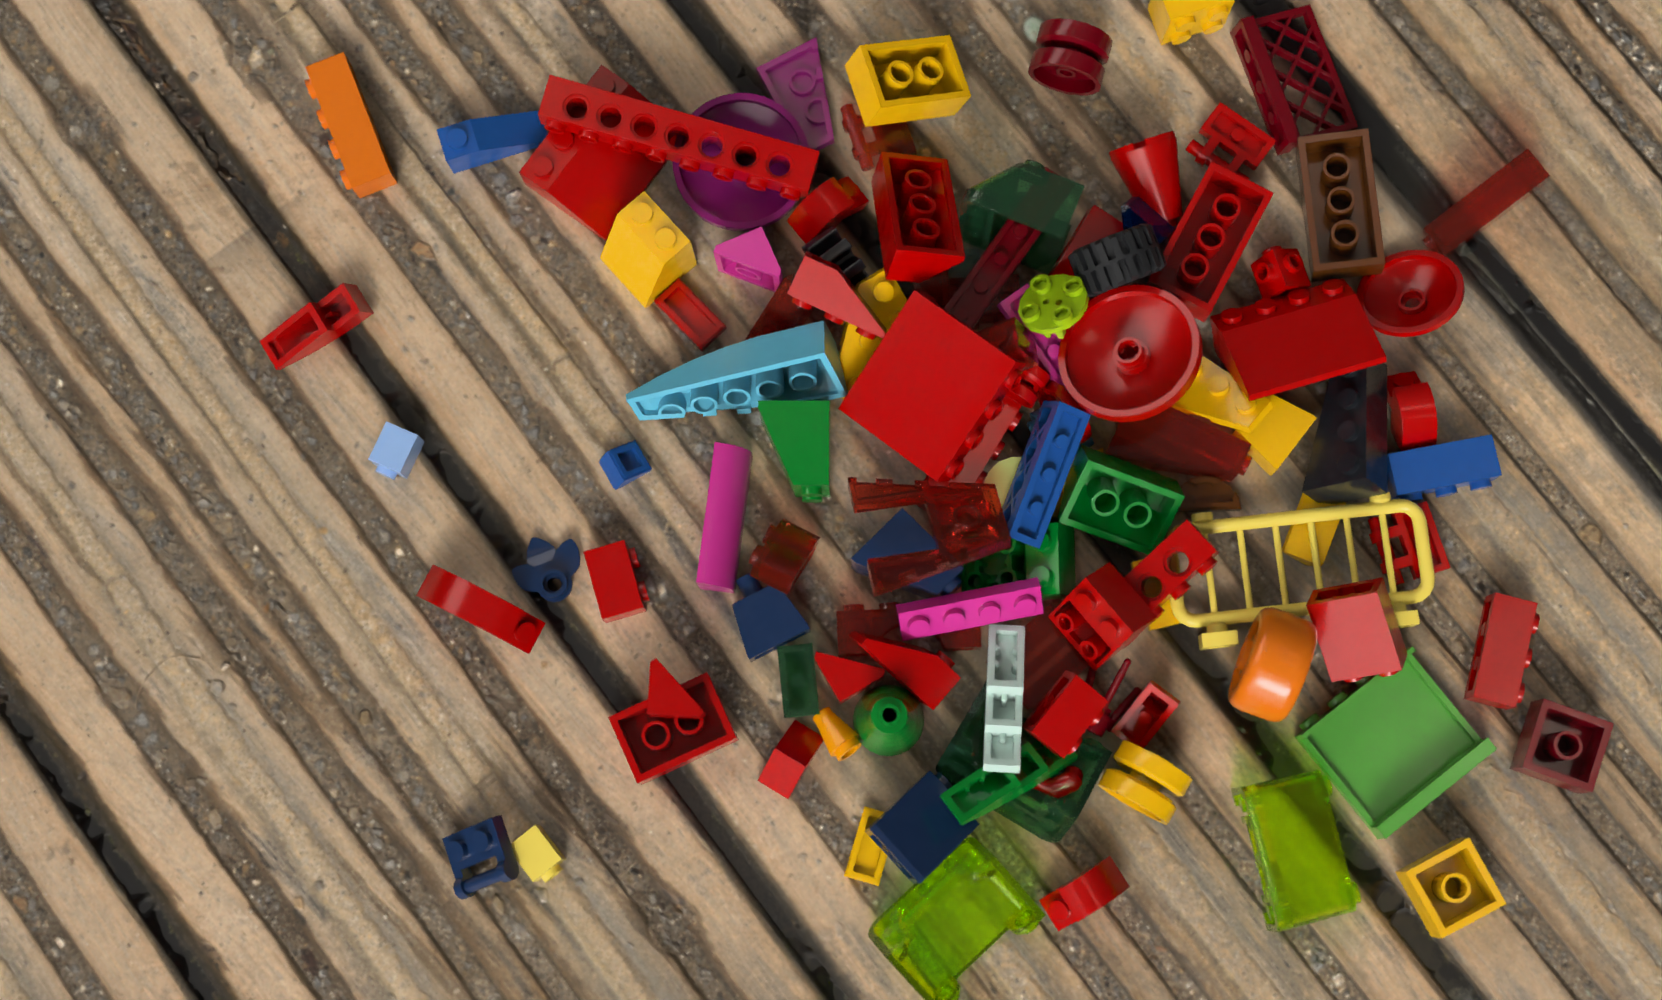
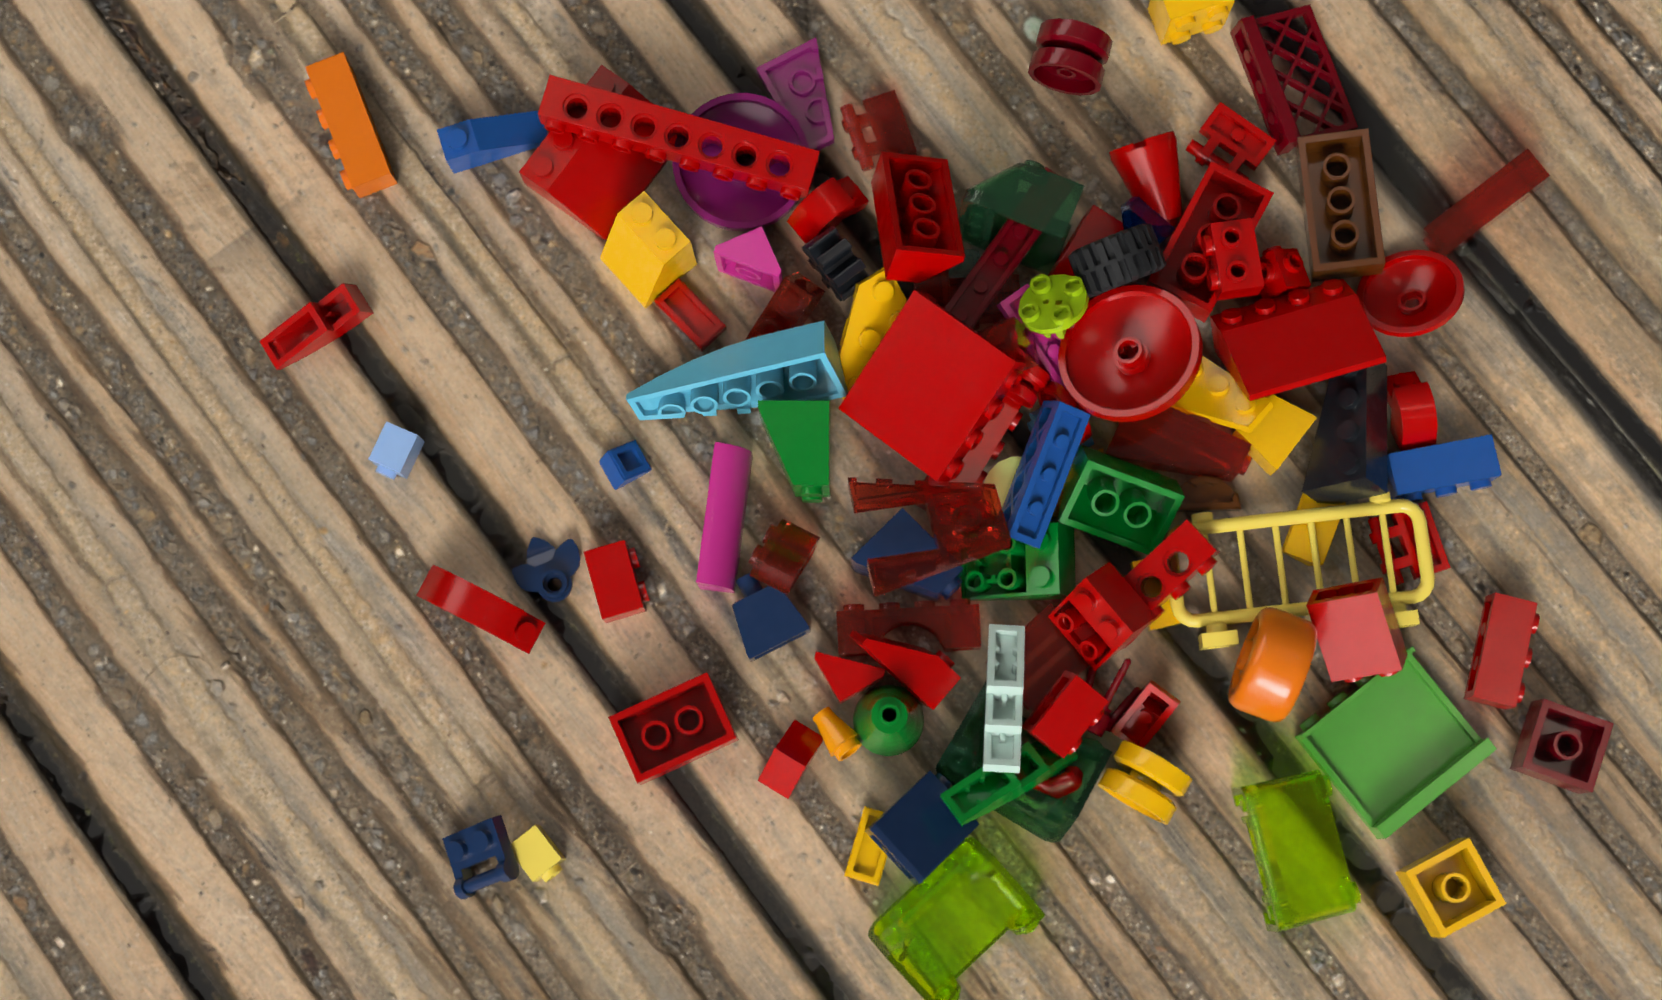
red slope [647,658,707,719] -> none
clear green slope [777,643,820,719] -> none
slope [787,251,886,340] -> none
yellow brick [844,35,971,127] -> none
dark pink plate [896,577,1044,641] -> none
red brick [1039,856,1130,931] -> none
none -> red brick [1201,218,1264,301]

